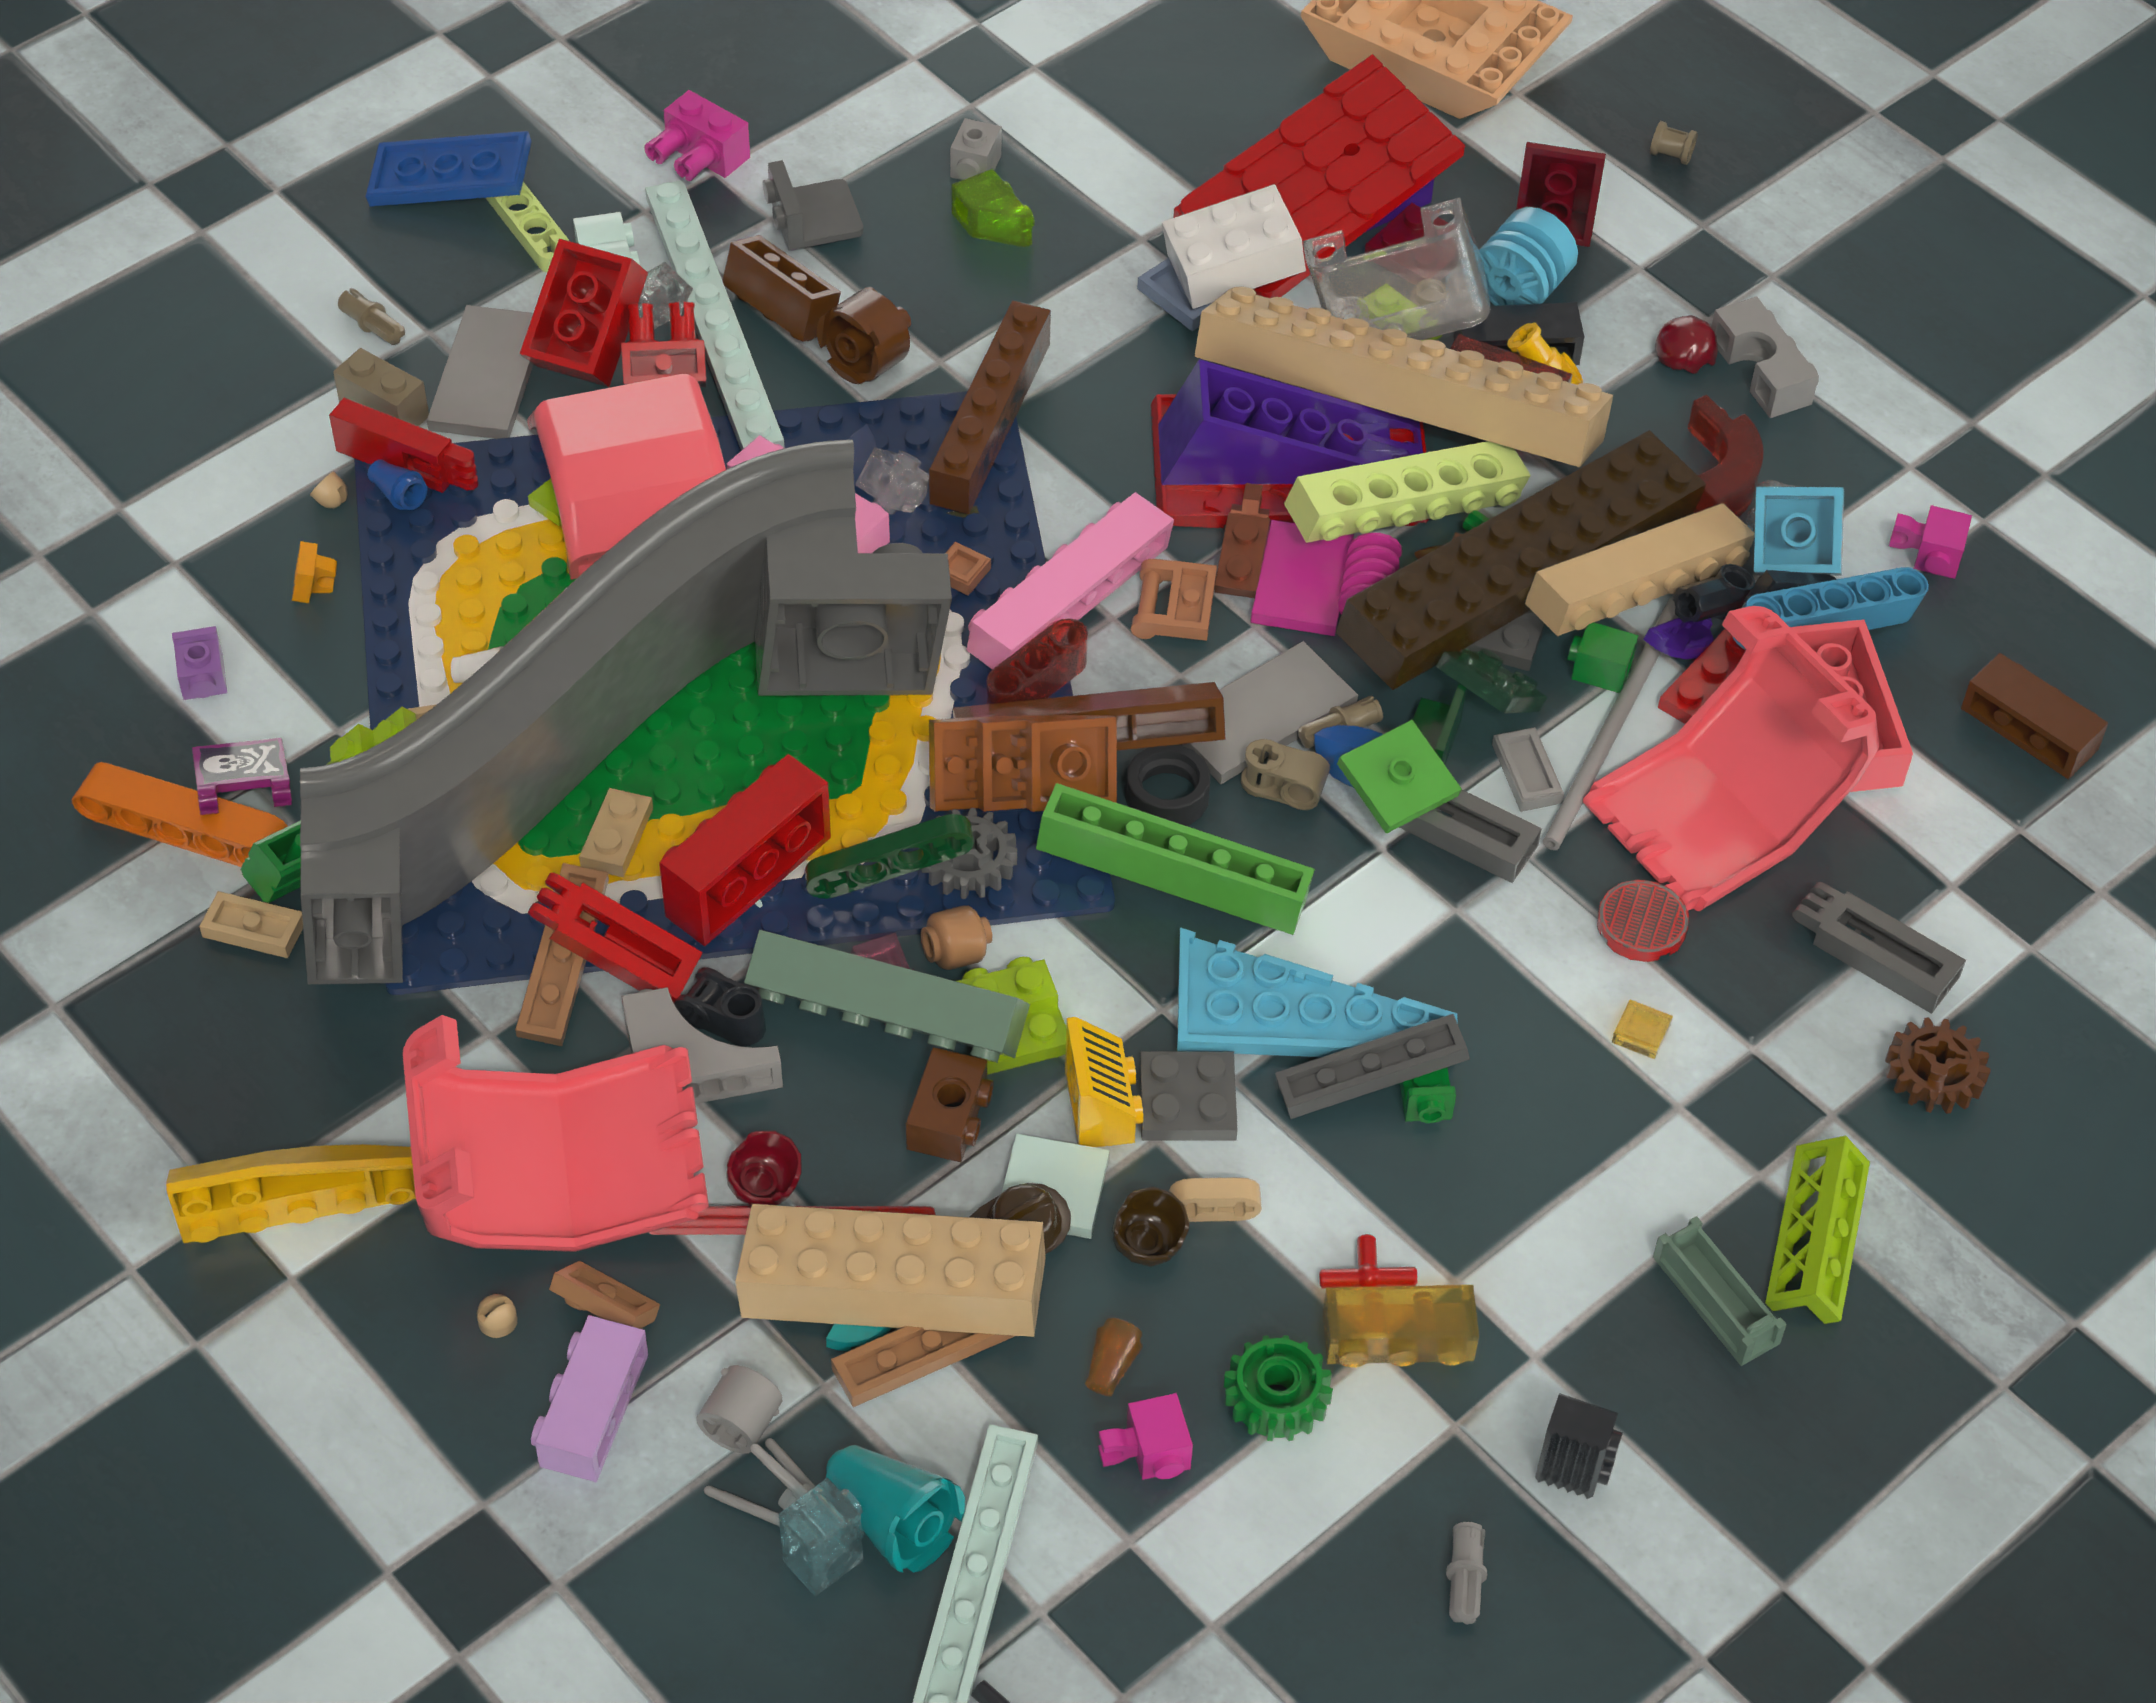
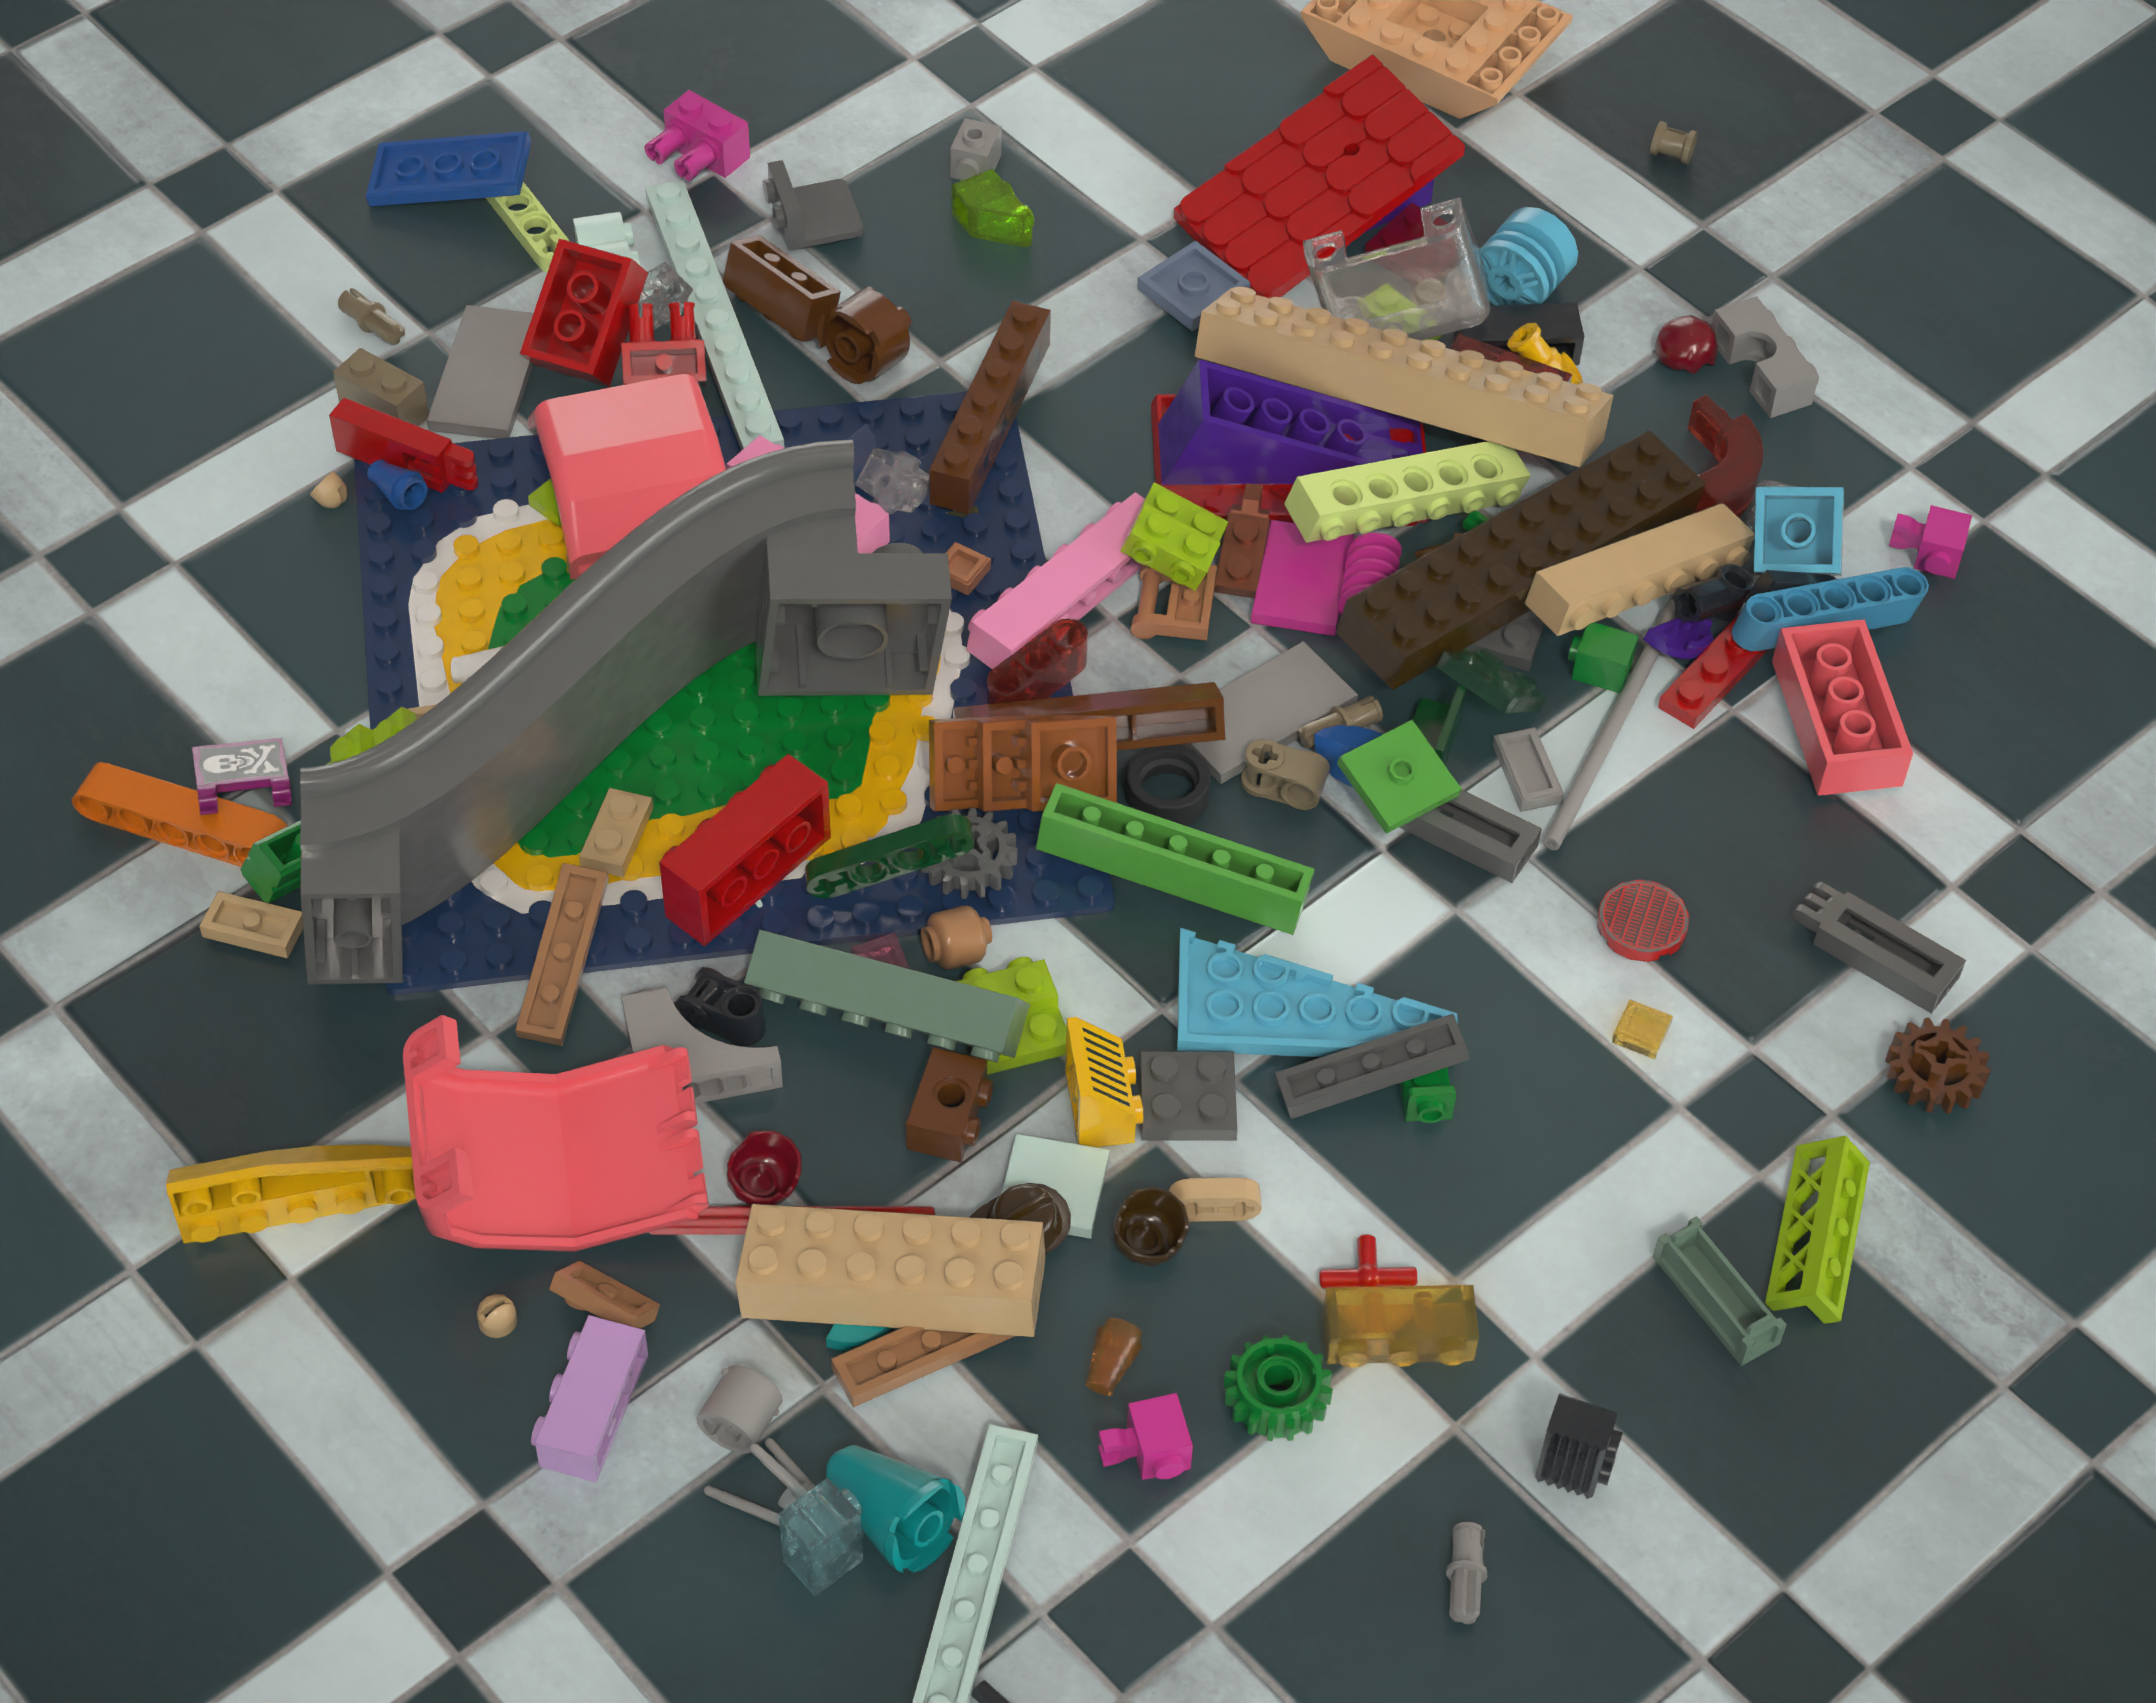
medium lavender brick [172,626,227,700] -> none
light orange tile [292,541,337,603] -> none
red hinge [528,873,703,1003] -> none
white brick [1162,184,1306,309] -> none
dark red slope [1516,142,1606,247] -> none
coral windscreen [1583,606,1879,911] -> none
reddish brown brick [1961,653,2108,780] -> none
none -> lime plate [1120,482,1228,591]

